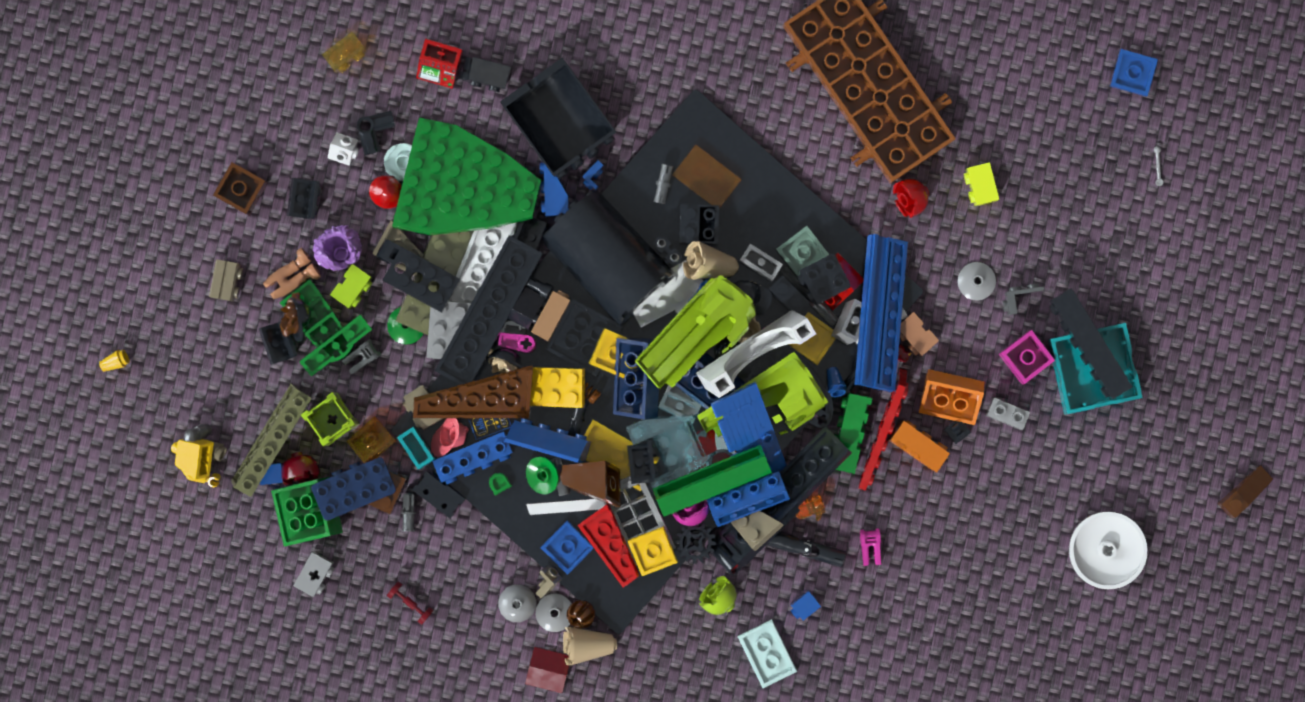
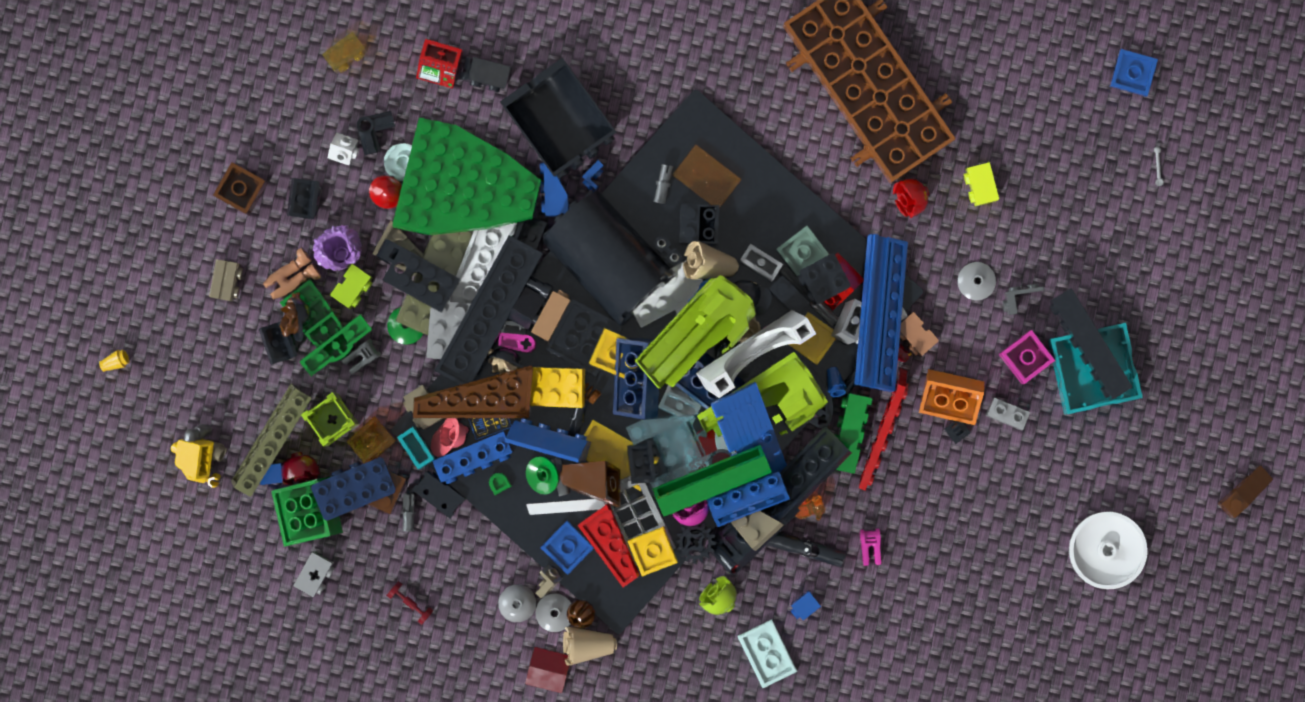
orange wedge [888,420,950,473] -> none

